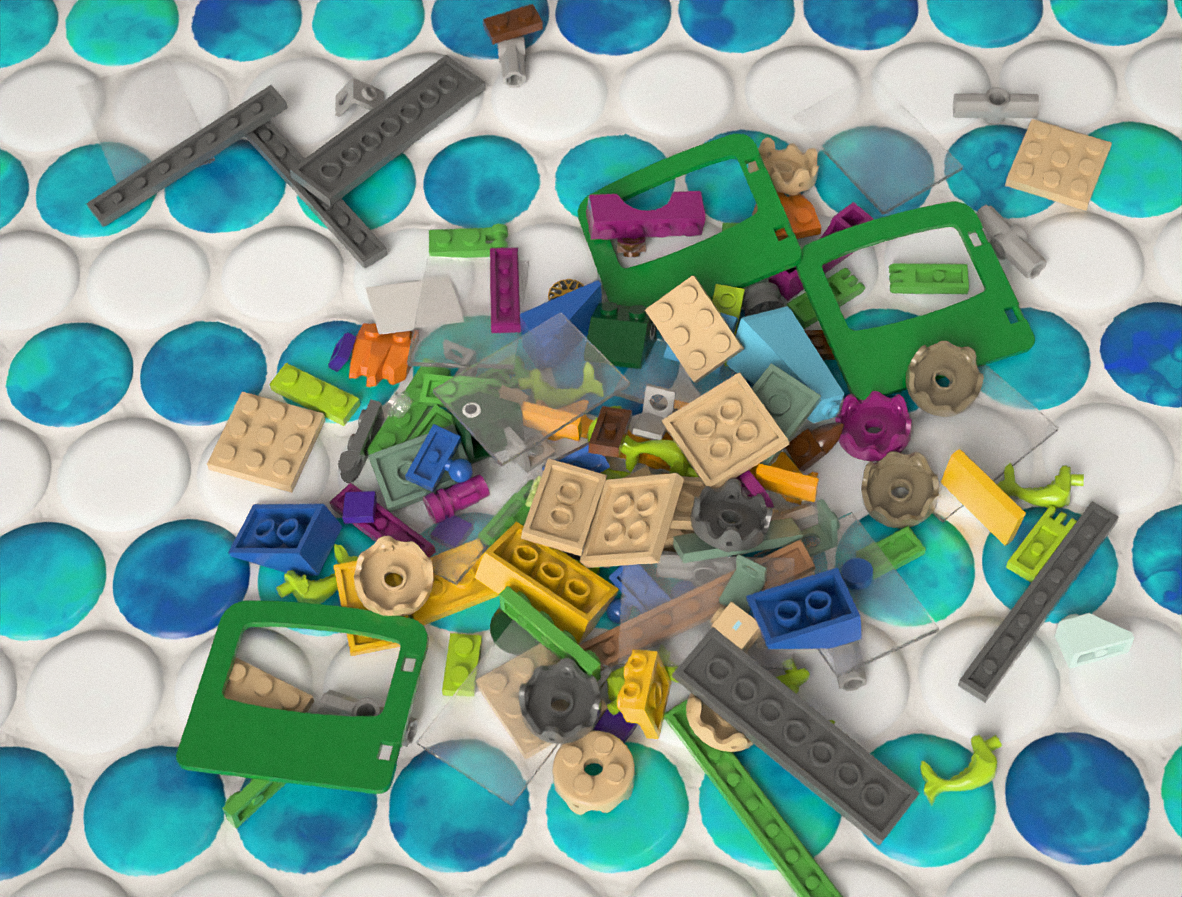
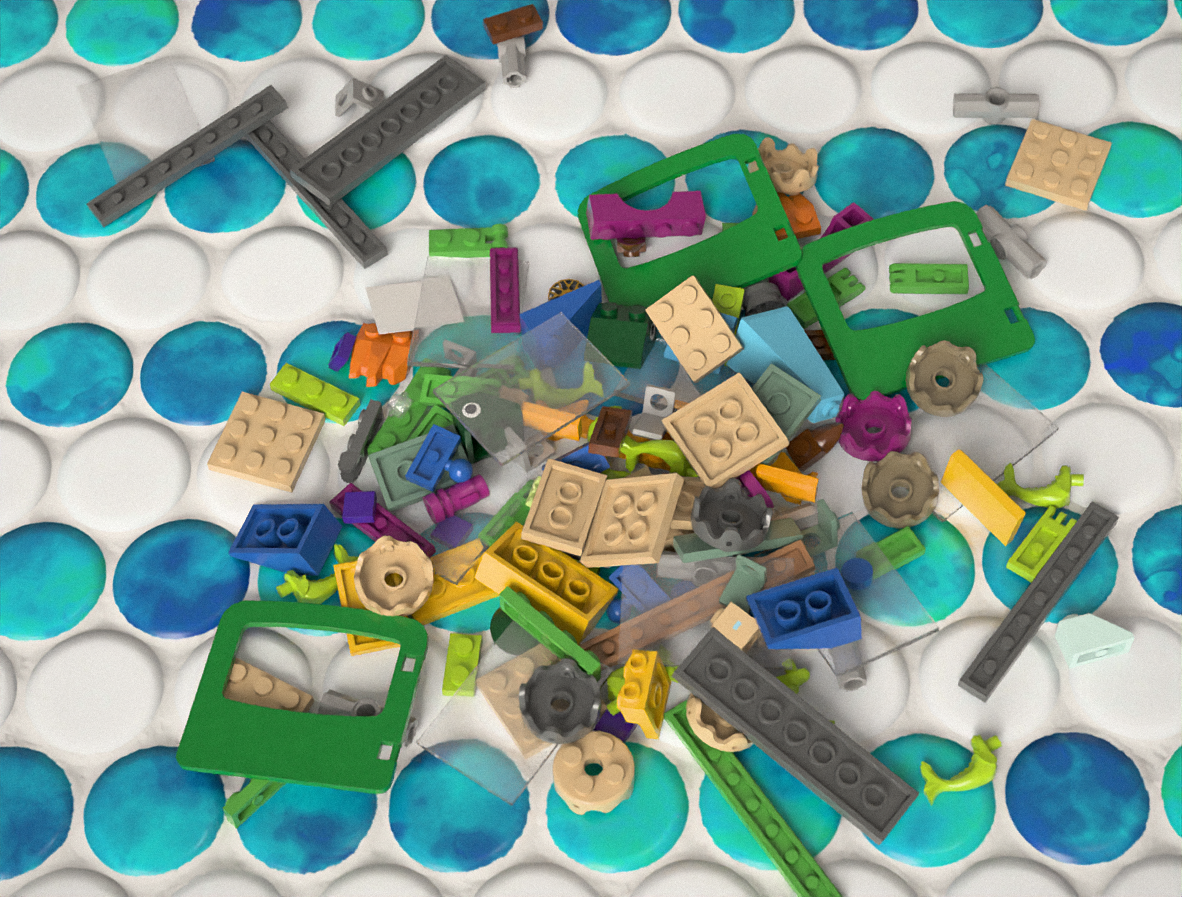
clear piece [793,73,963,215] -> none

